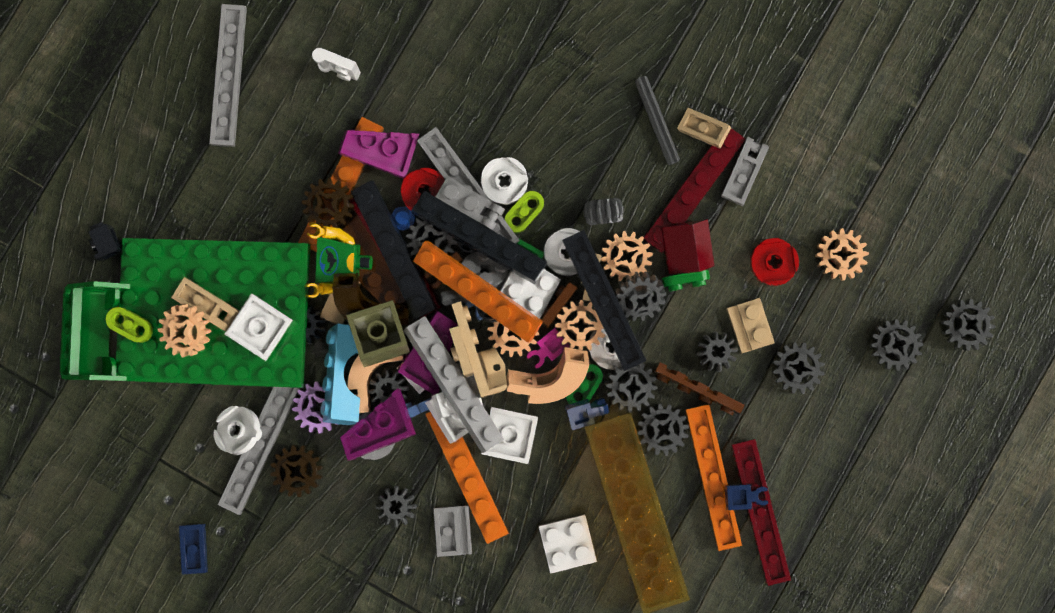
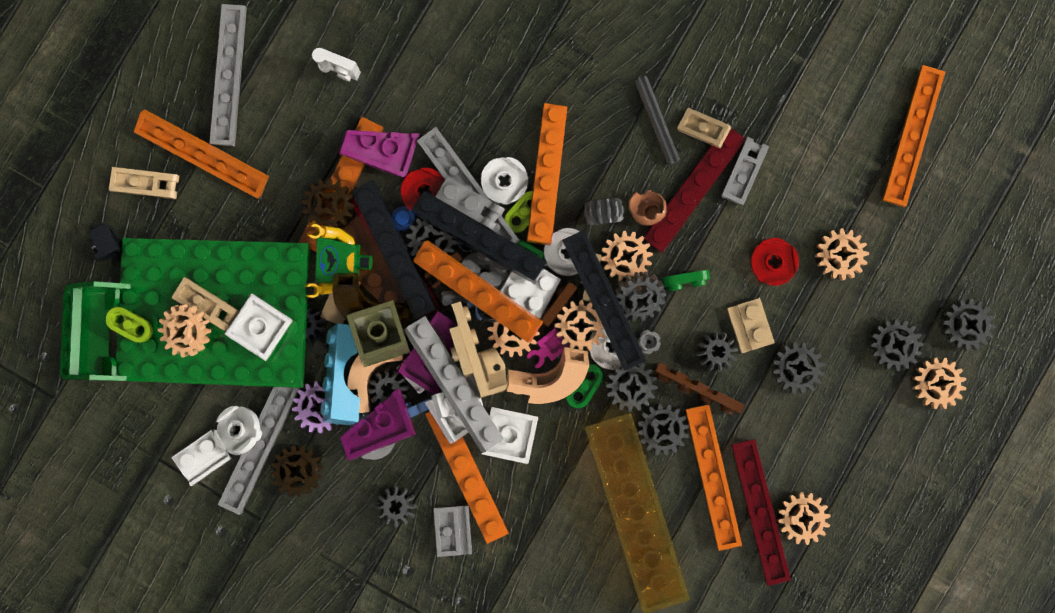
dark blue plate [179,524,208,574] -> none
white plate [539,514,597,574] -> none
dark blue plate [565,398,609,431] -> none
dark red slope [661,219,715,274] -> none
dark blue plate [725,484,768,510] -> none
none -> tan plate [109,167,179,199]
none -> orange plate [134,110,269,199]
none -> white plate [171,430,232,486]
none -> orange plate [527,103,567,246]
none -> nougat hair [628,190,667,225]
none -> light grey plate [637,330,661,354]
none -> light nougat gear [777,492,831,545]
none -> orange plate [881,65,945,208]
none -> light nougat gear [912,358,966,409]

